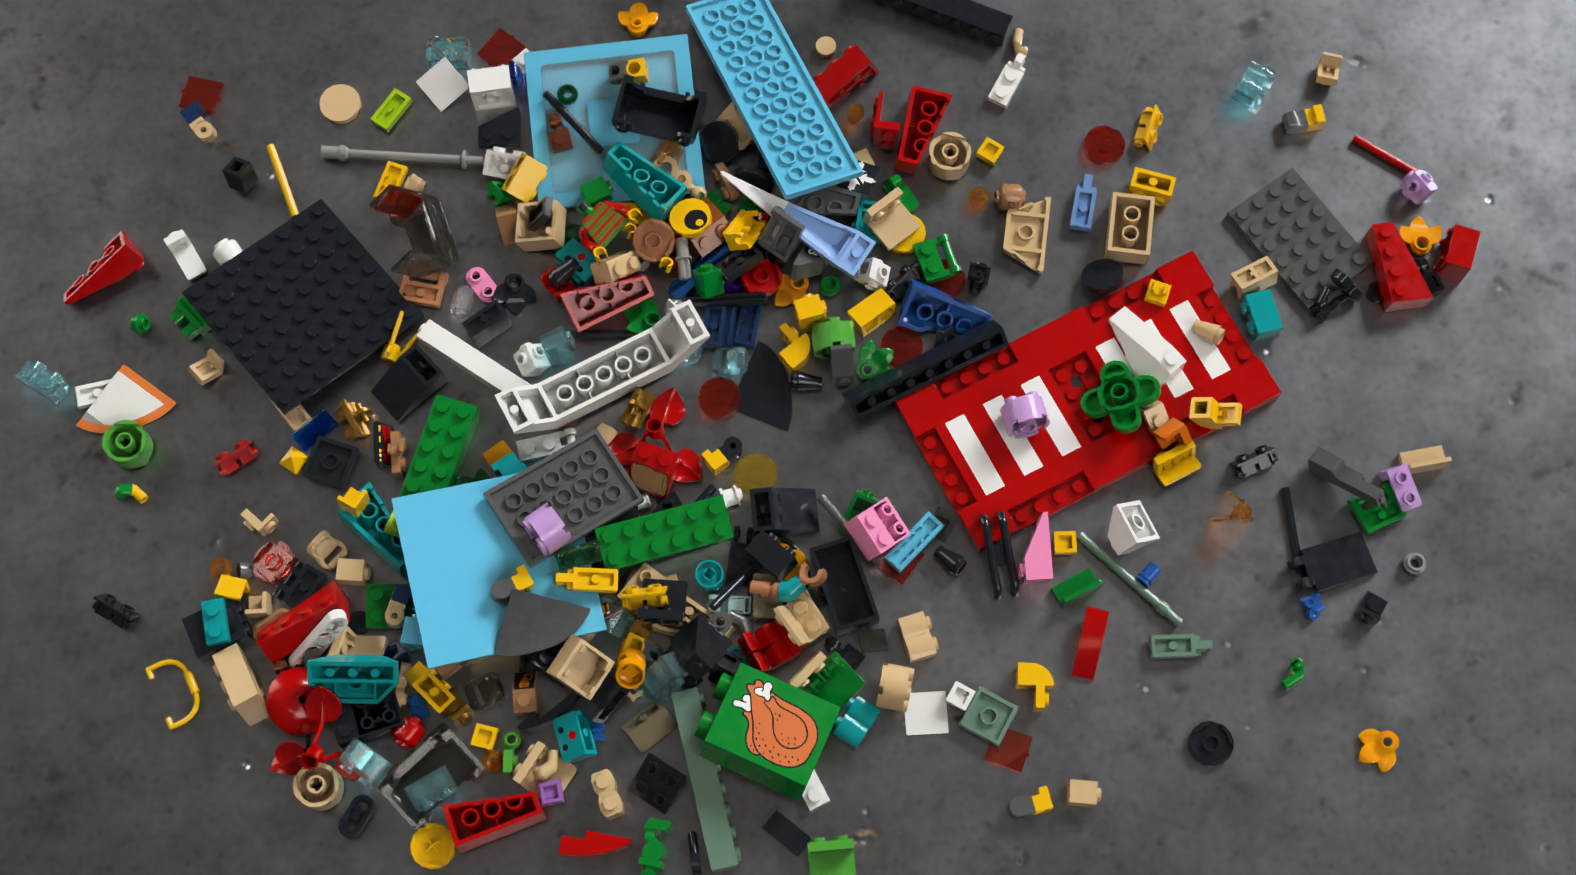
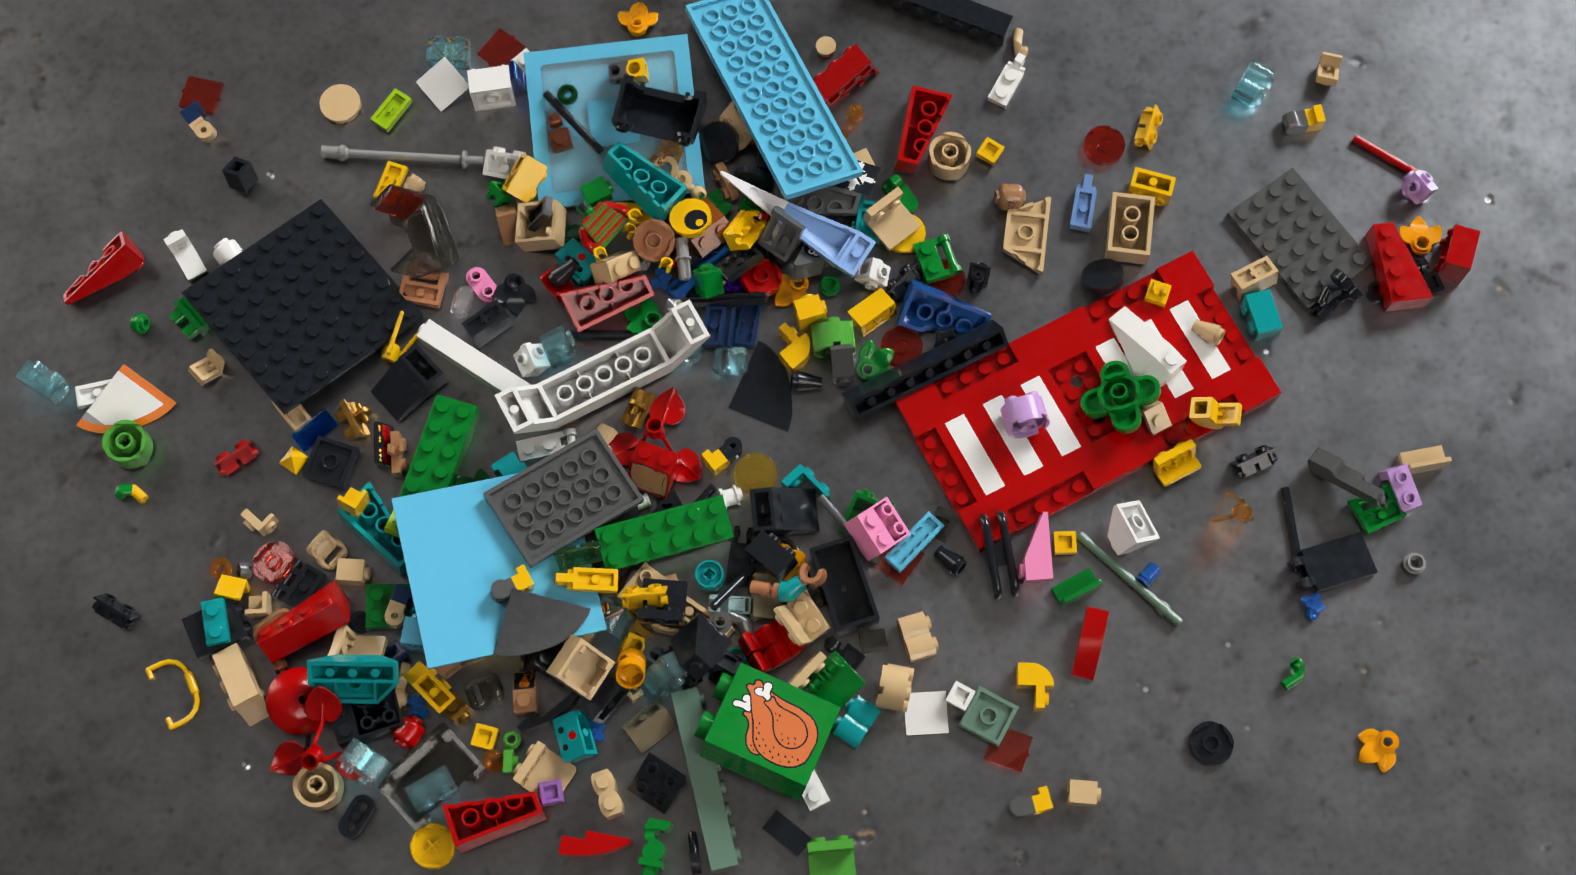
yellow bar [266,144,299,218] -> none
white beam [289,609,348,669] -> none
black wing [478,107,520,149] -> none
light orange panel [482,440,512,473] -> none
lavender brick [522,503,573,556] -> none
tan arm [533,750,559,780] -> none
clear red tile [698,377,741,419] -> none
red bracket [869,91,900,150] -> none
clear orange plate [969,186,990,207] -> none
sand green hinge [1149,634,1213,659] -> none
orange panel [1153,418,1192,449] -> none
black bracket [1354,591,1388,626] -> none
none -> blue piece [649,267,673,292]
none -> teal bracket [781,464,830,500]

